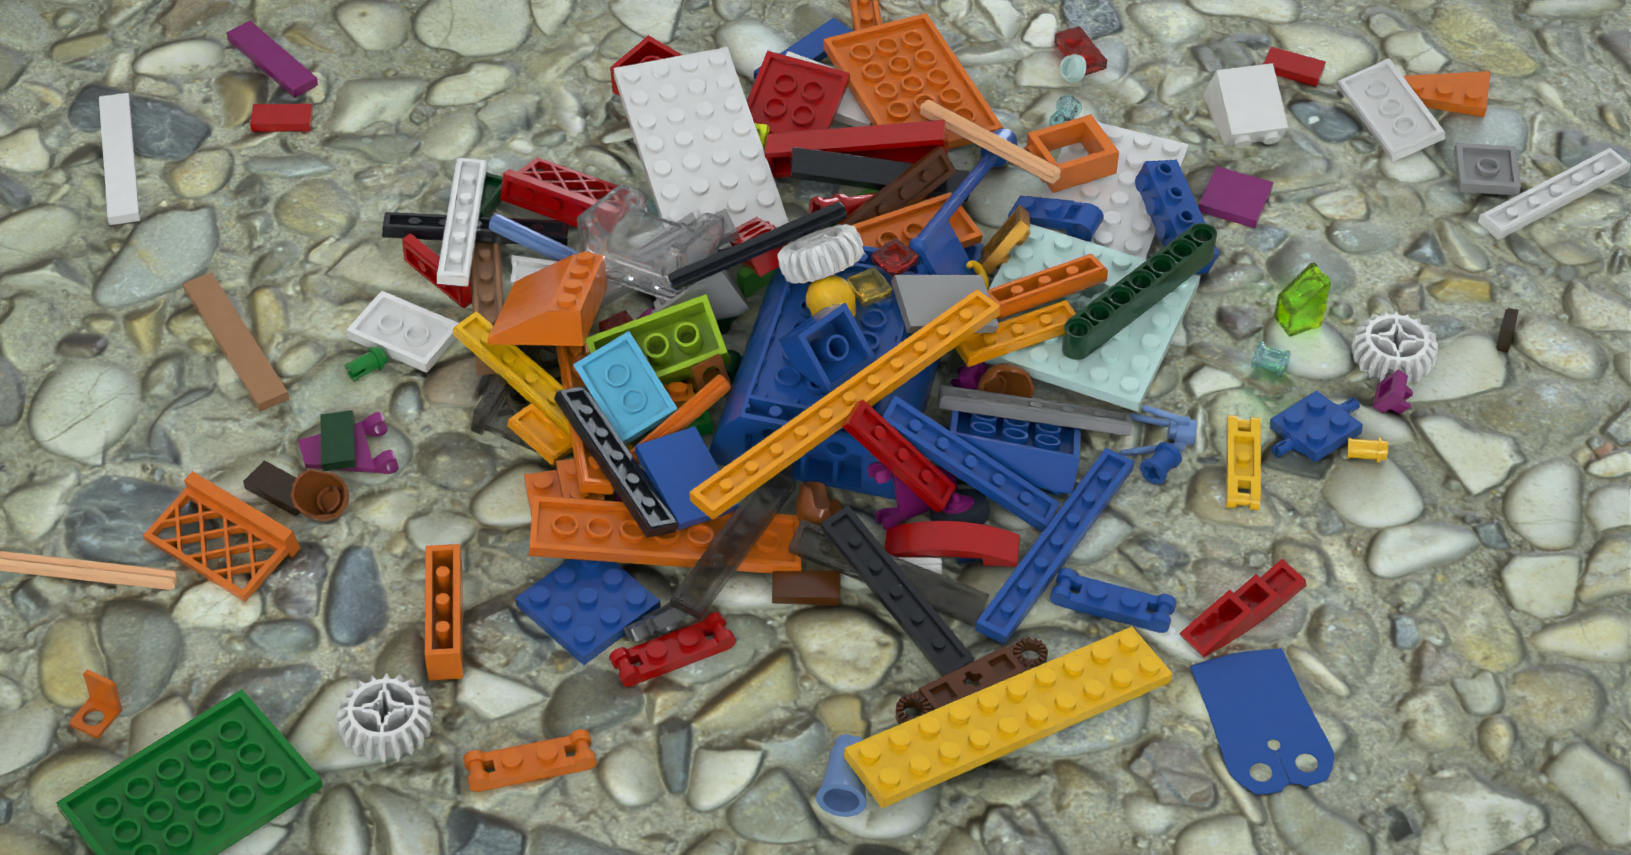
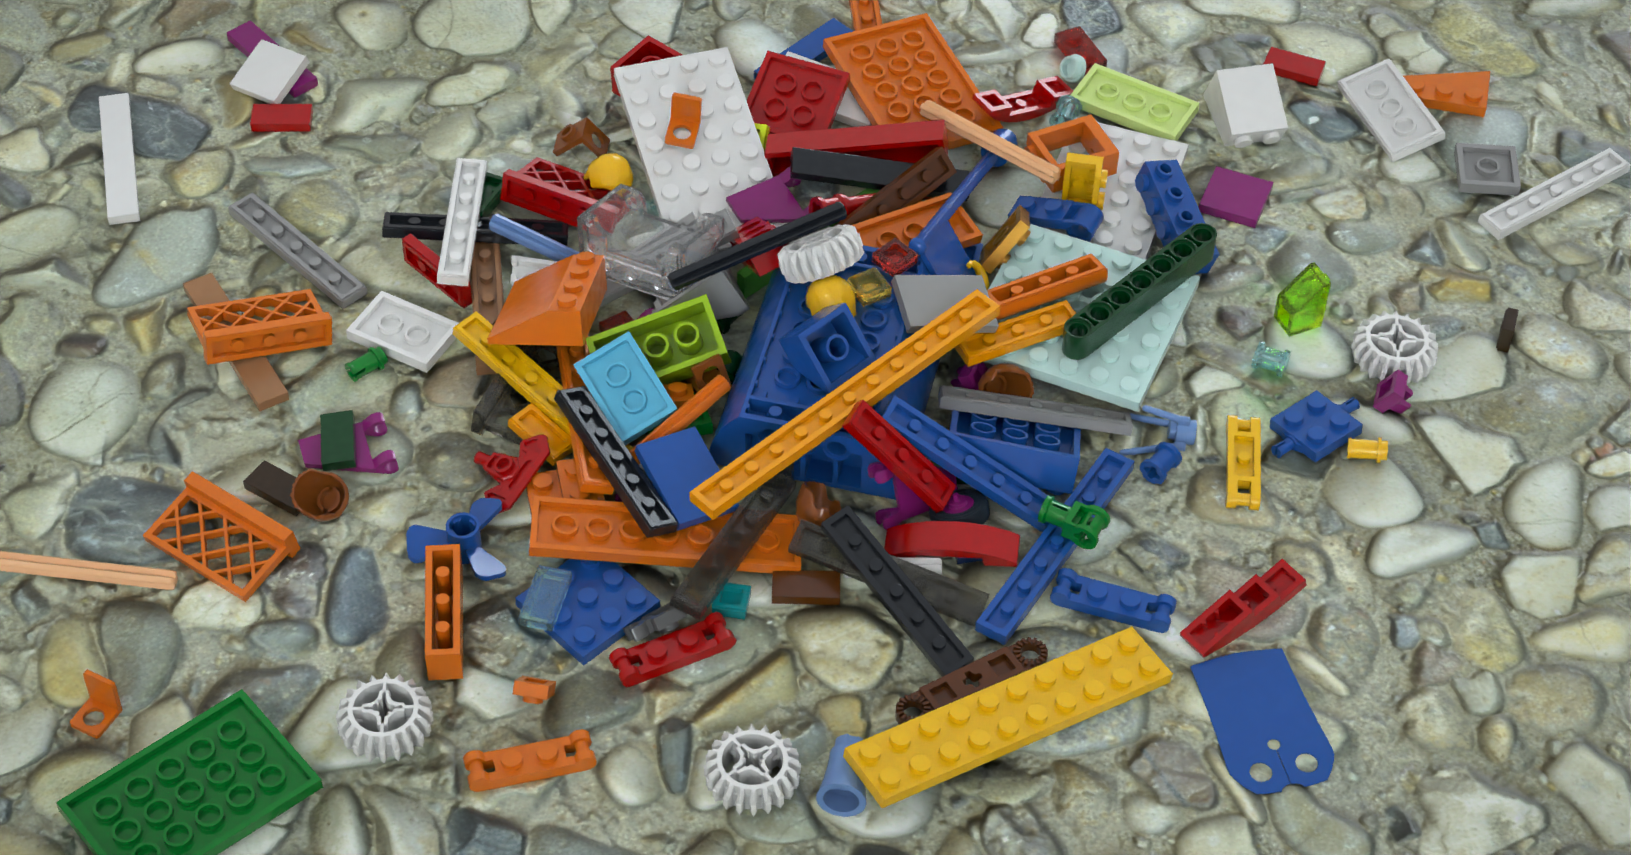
none -> orange fence [187,289,332,365]
none -> light grey tile [228,192,367,309]
none -> white tile [230,39,310,104]
none -> blue piece [406,498,506,581]
none -> red piece [474,434,550,514]
none -> orange plate [513,675,556,704]
none -> clear light blue tile [518,565,572,631]
none -> dark orange bracket [553,117,610,157]
none -> yellow hair [583,153,633,195]
none -> orange bracket [665,92,702,149]
none -> white gear [704,723,801,817]
none -> teal tile [712,581,751,620]
none -> magenta flag [726,167,809,223]
none -> red slope [972,76,1073,122]
none -> green connector [1038,495,1110,549]
none -> yellow bracket [1061,152,1108,210]
none -> yellowish green plate [1068,63,1200,141]

